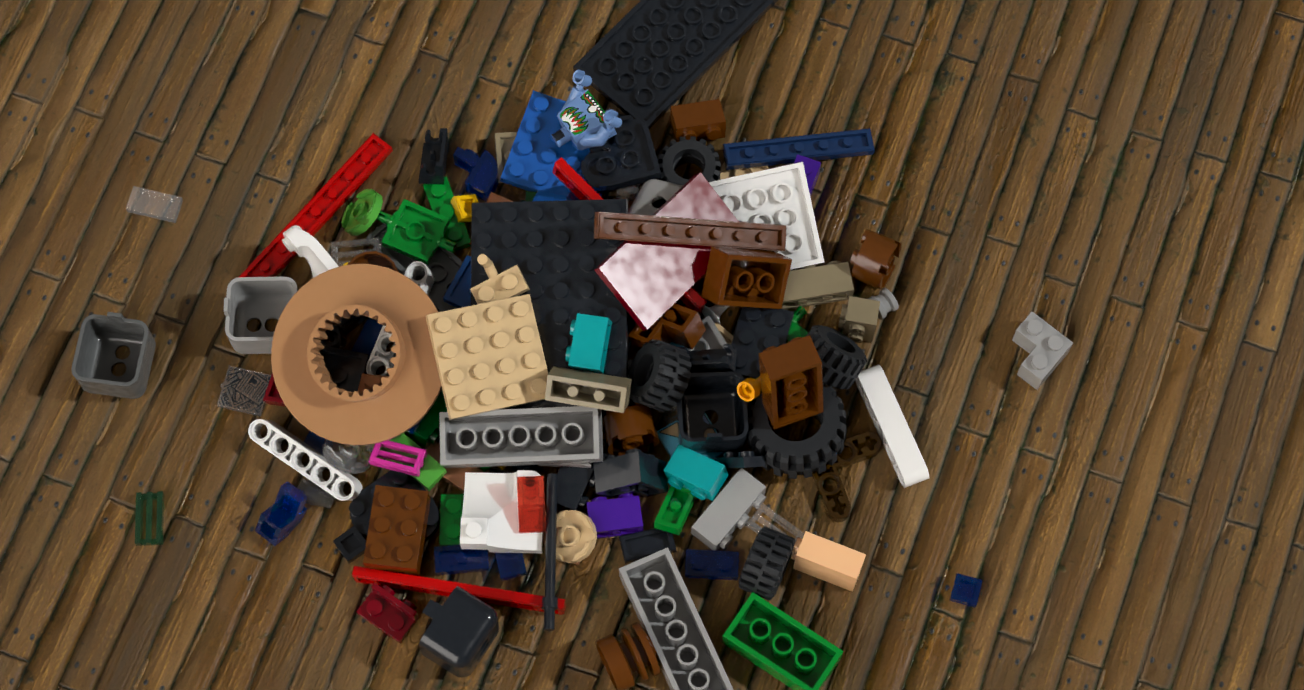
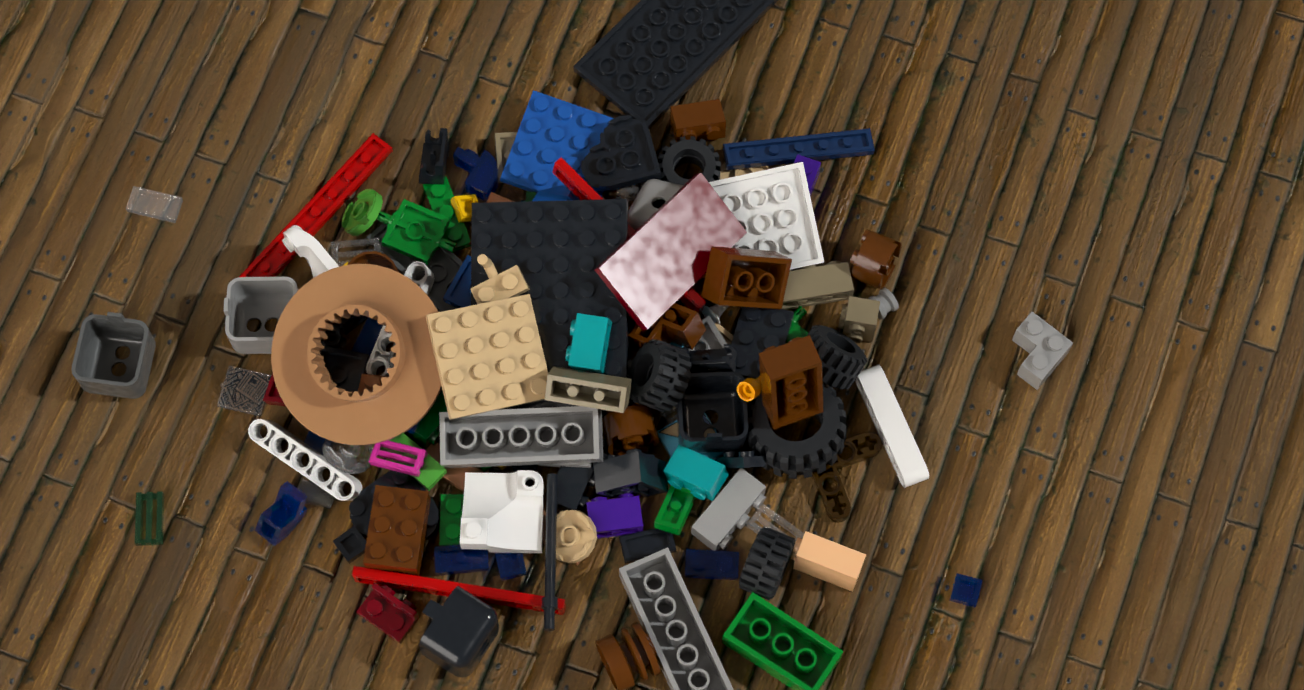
clear red slope [517,476,546,534] -> none
medium blue torso [551,70,622,150] -> none
reddish brown tile [594,212,786,251] -> none

